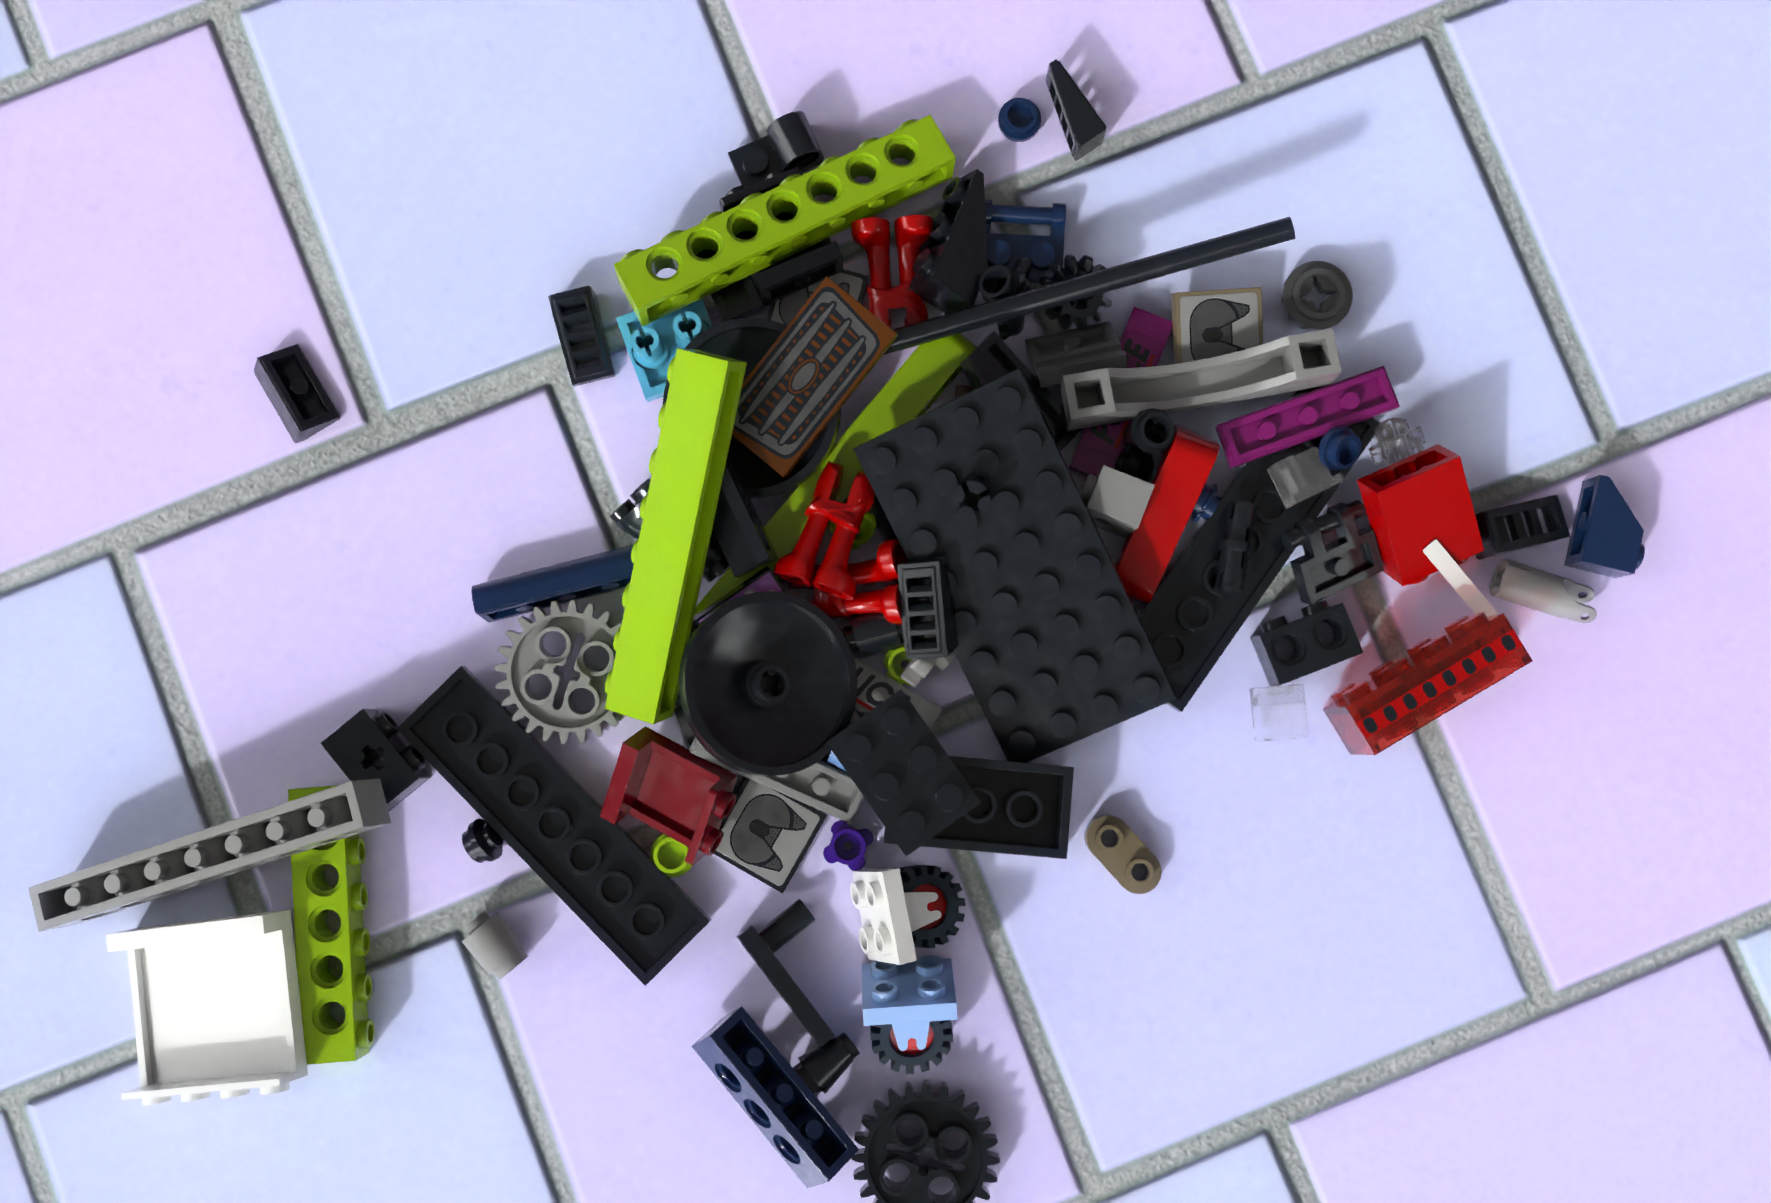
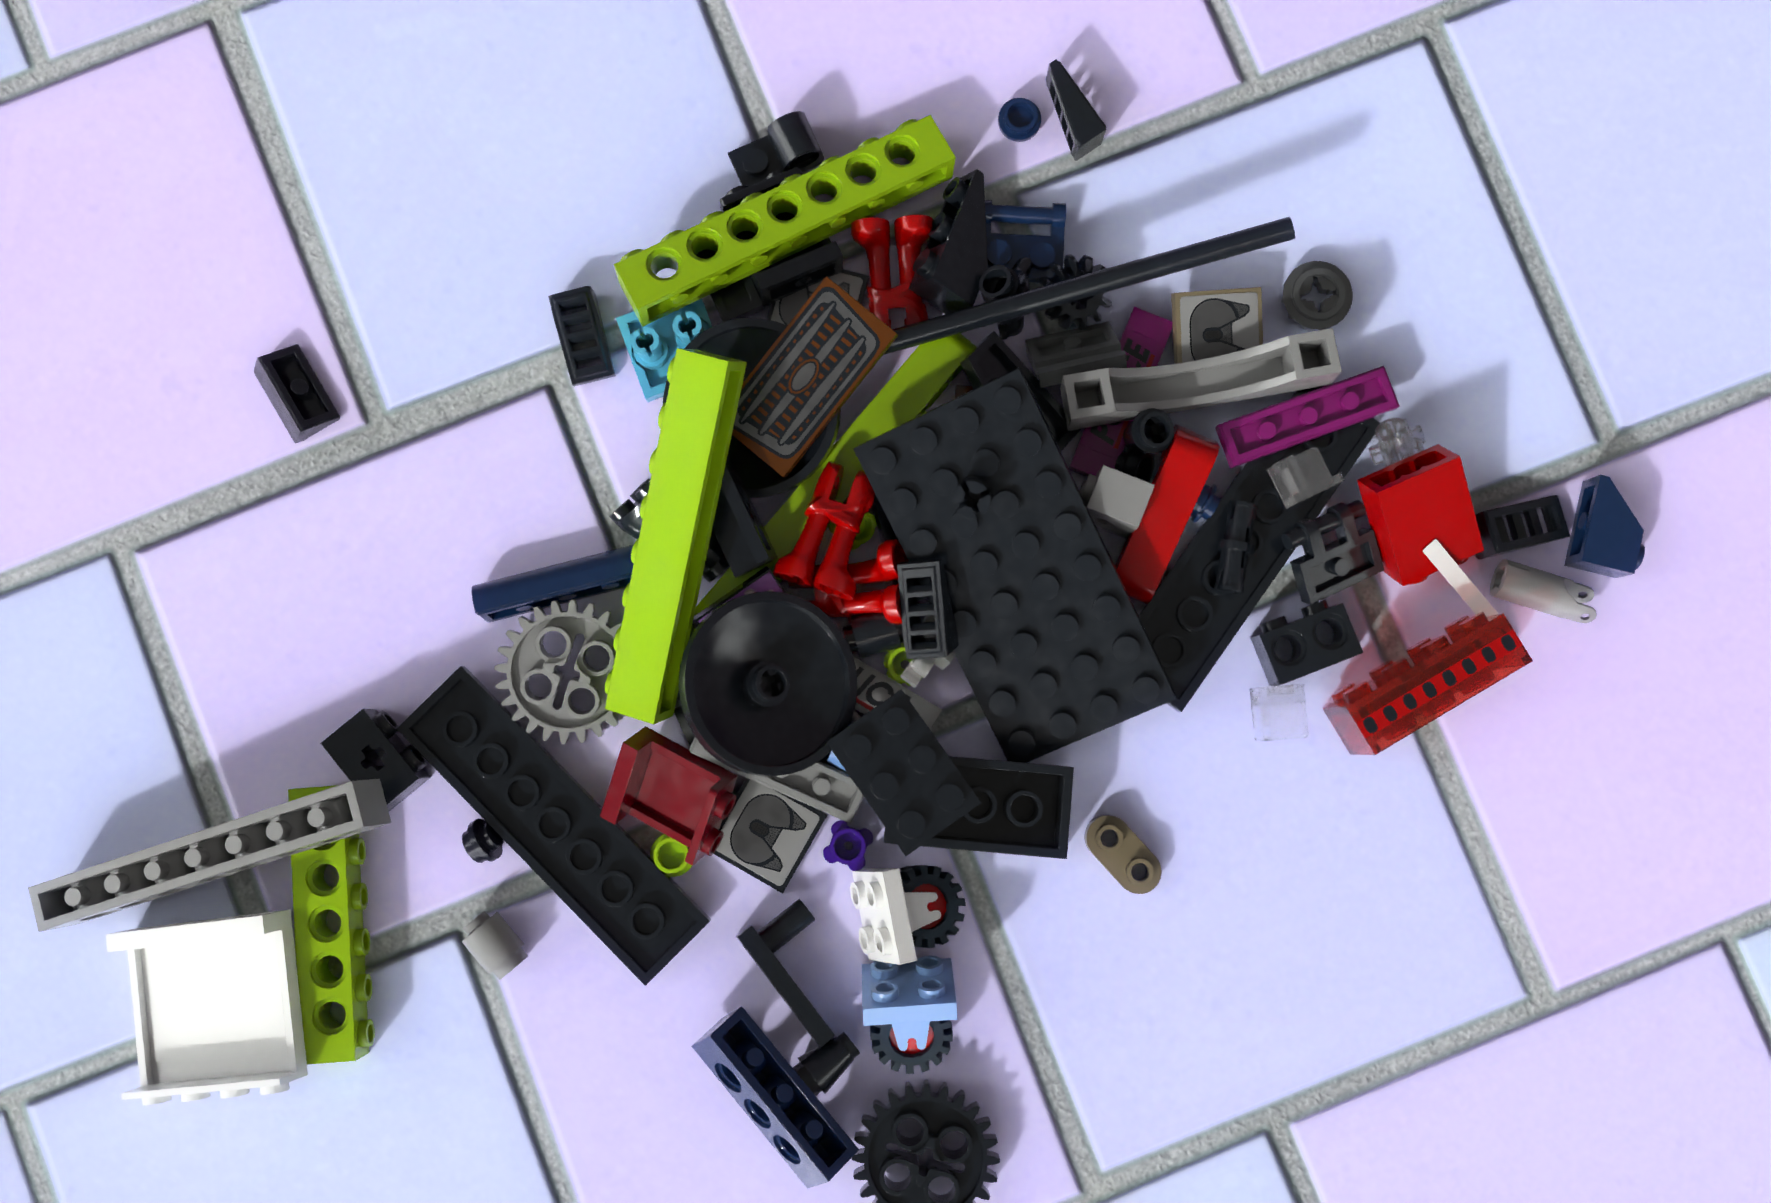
dark blue plate [1319,425,1361,470] -> none

